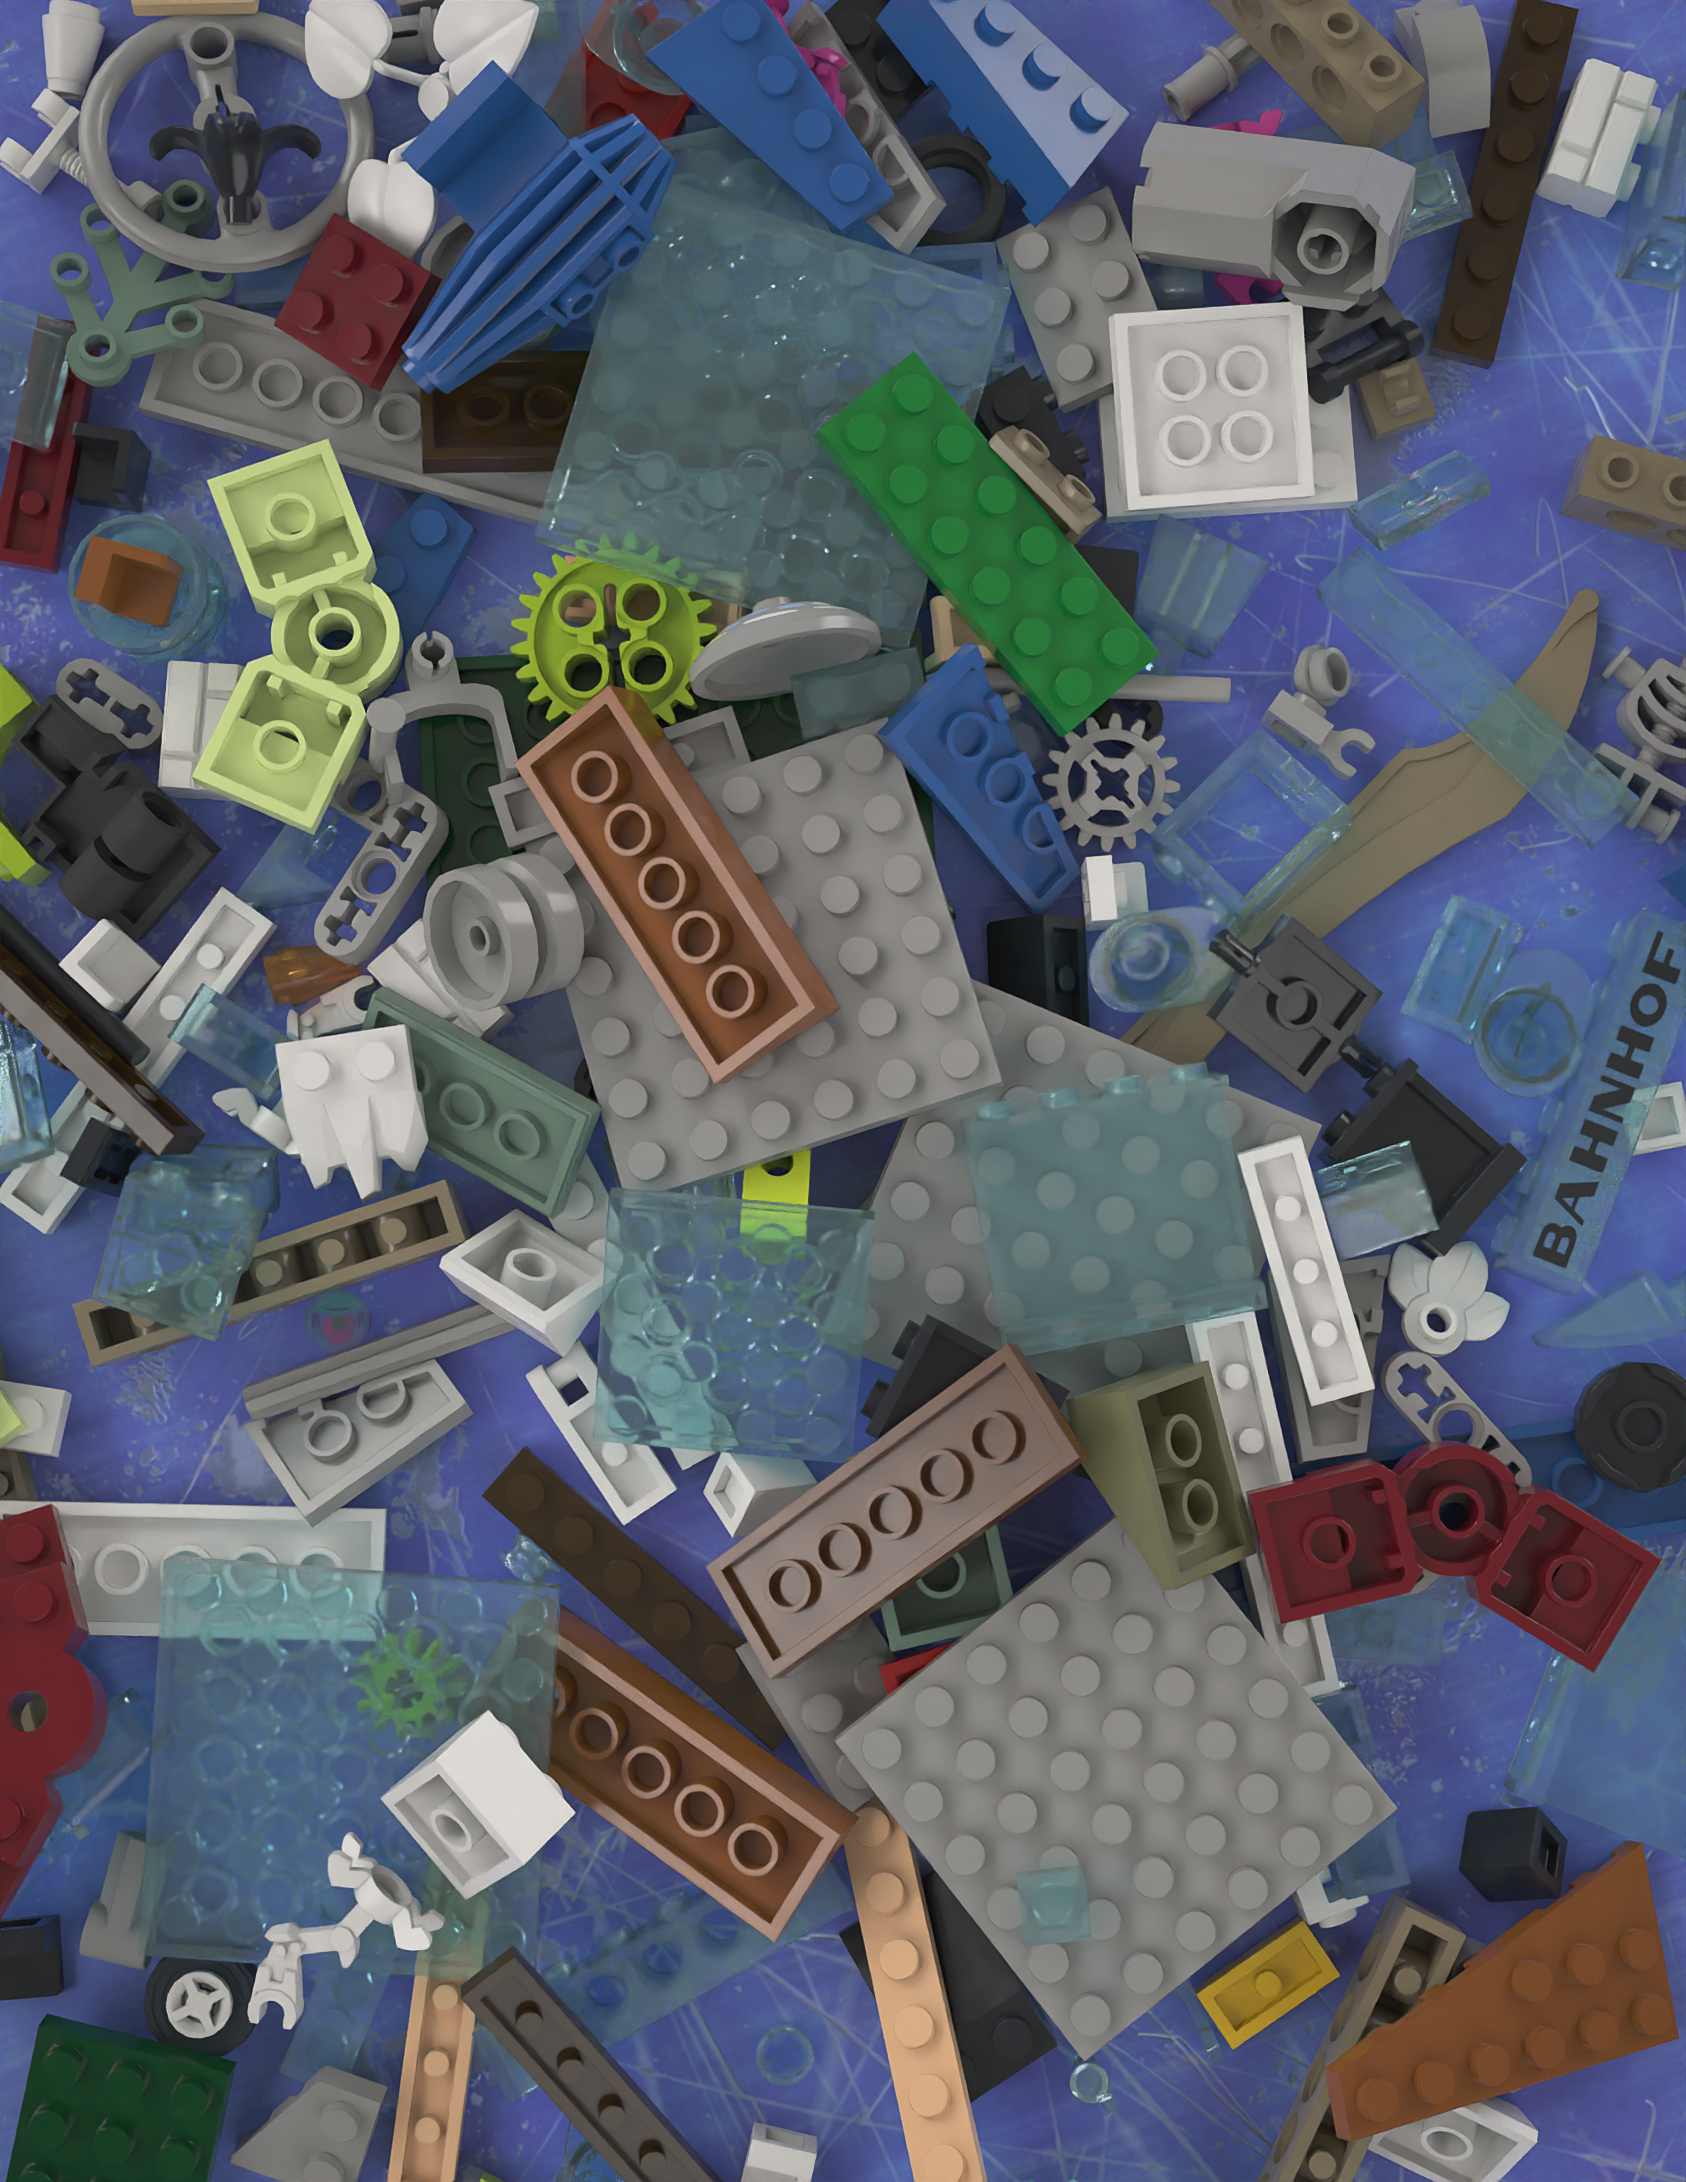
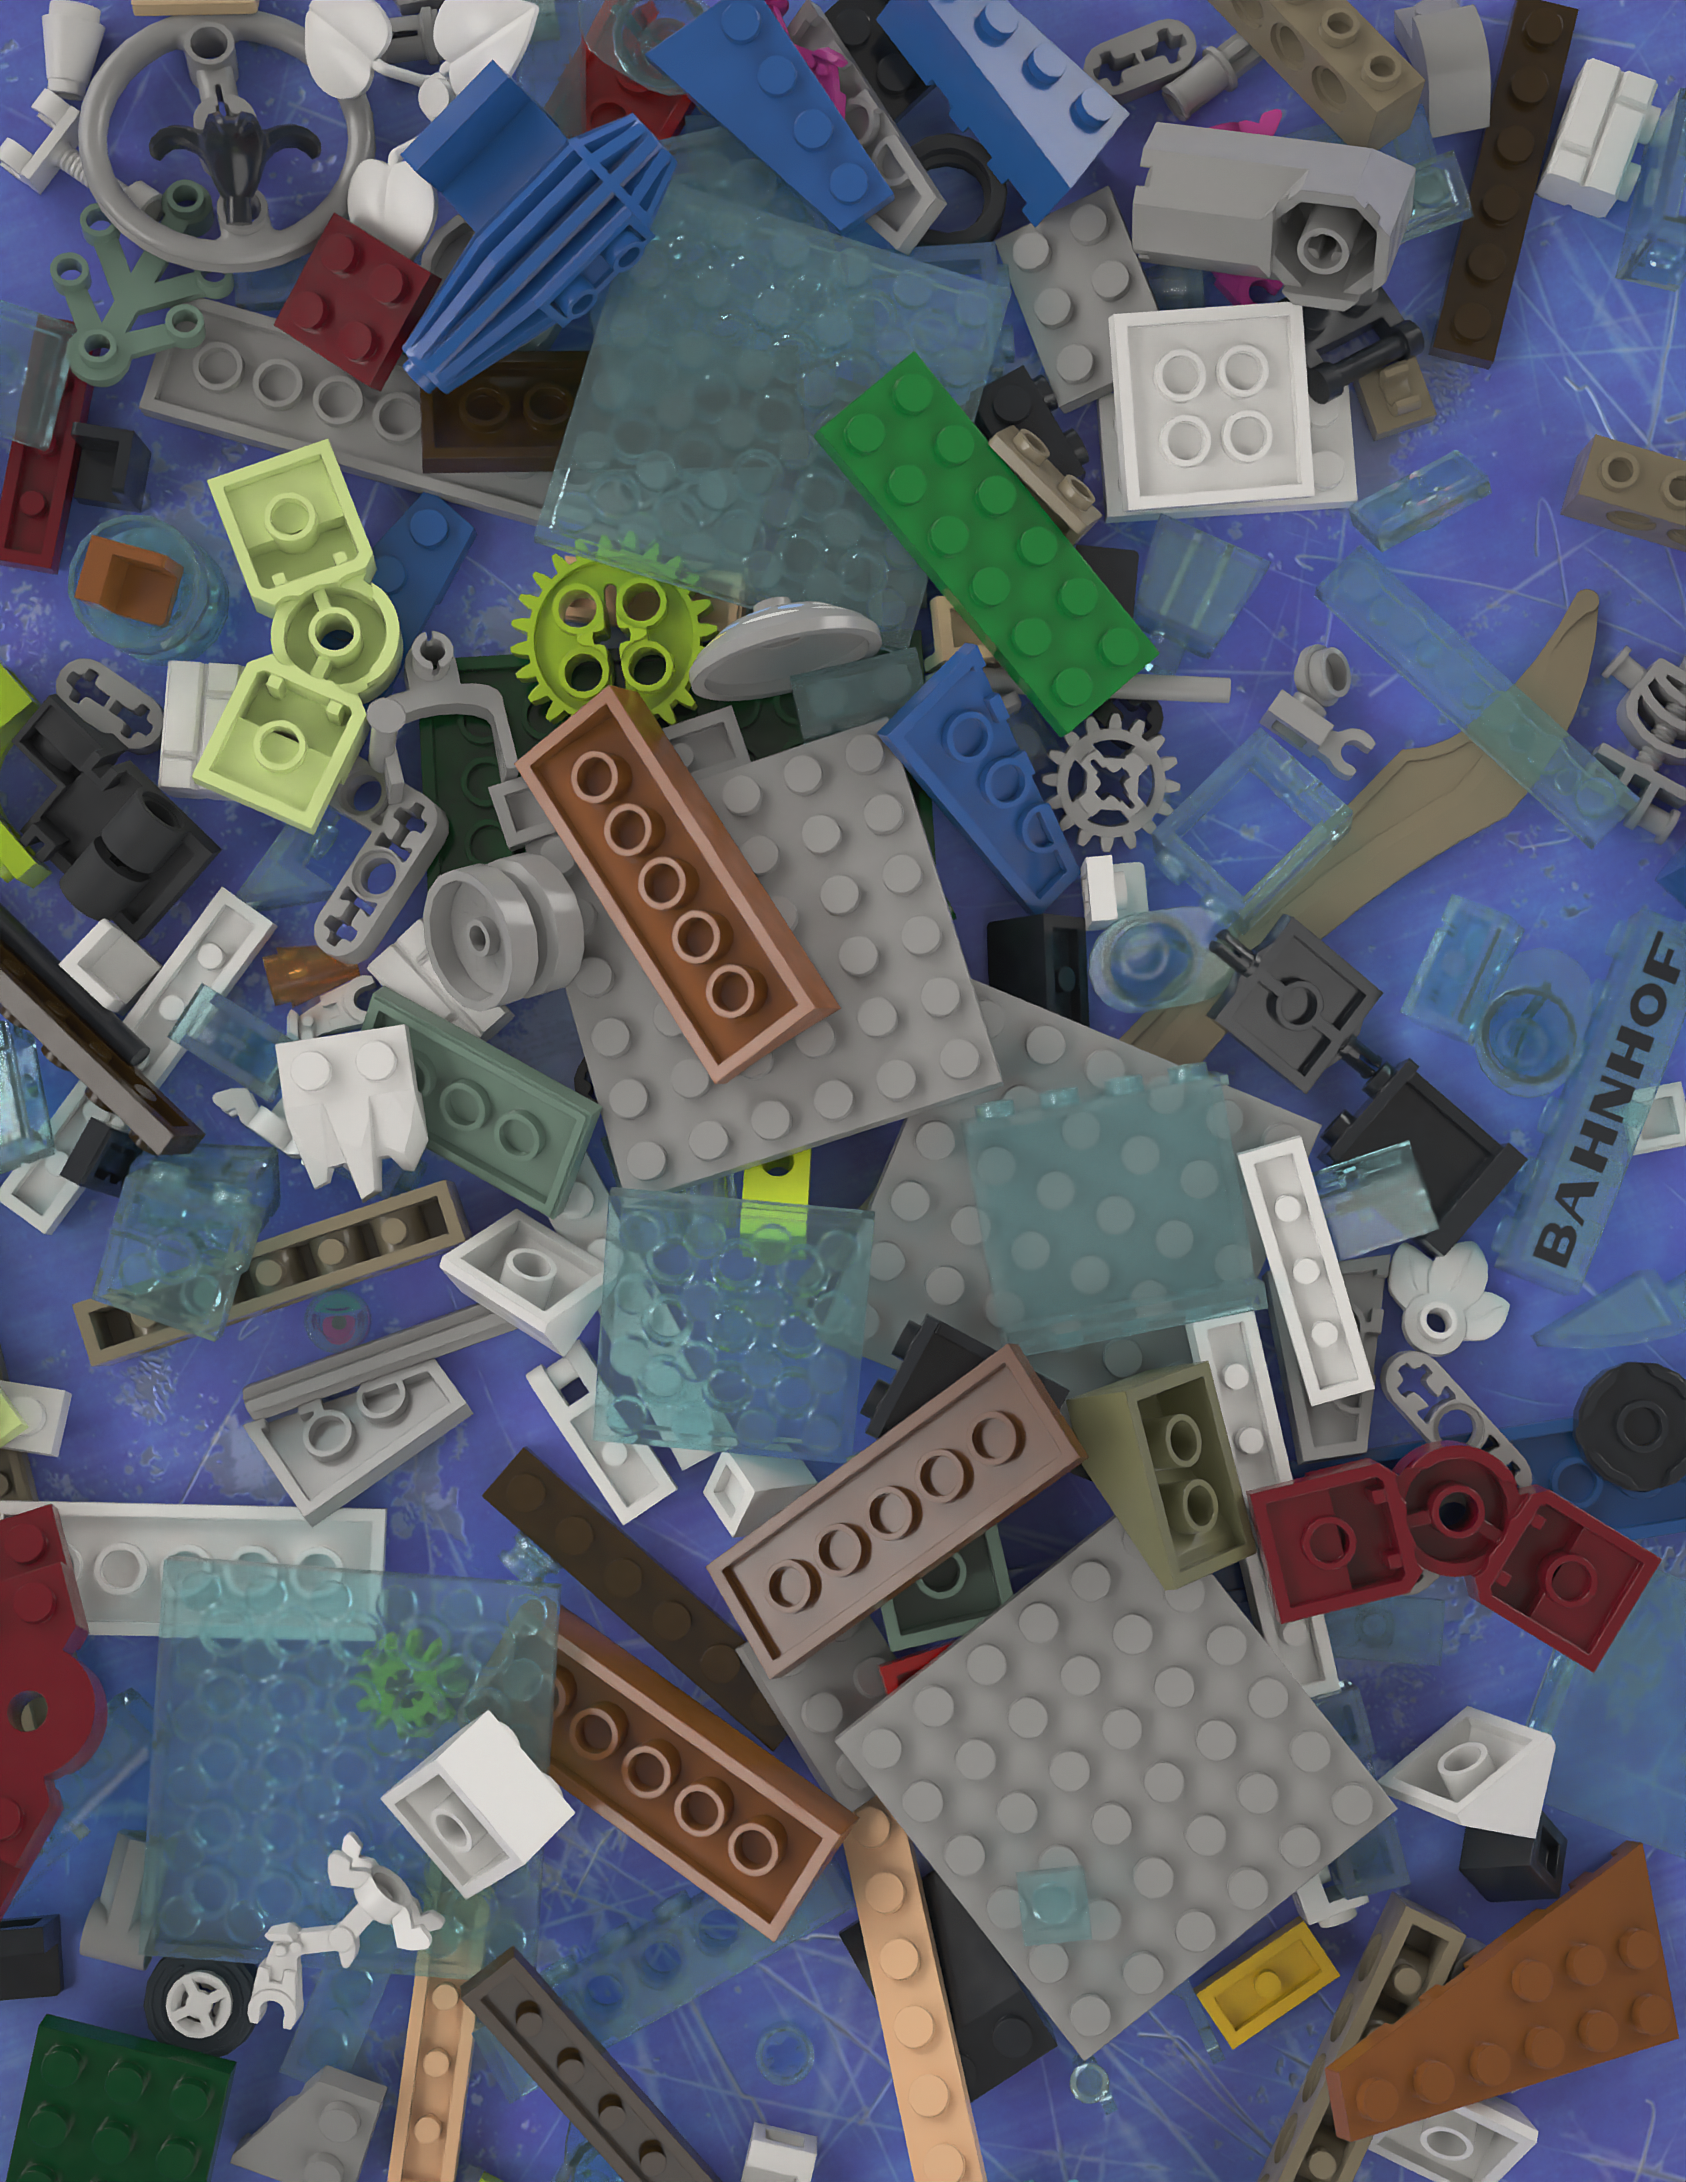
none -> light grey beam [1083,19,1197,105]
none -> white slope [1376,1706,1556,1839]

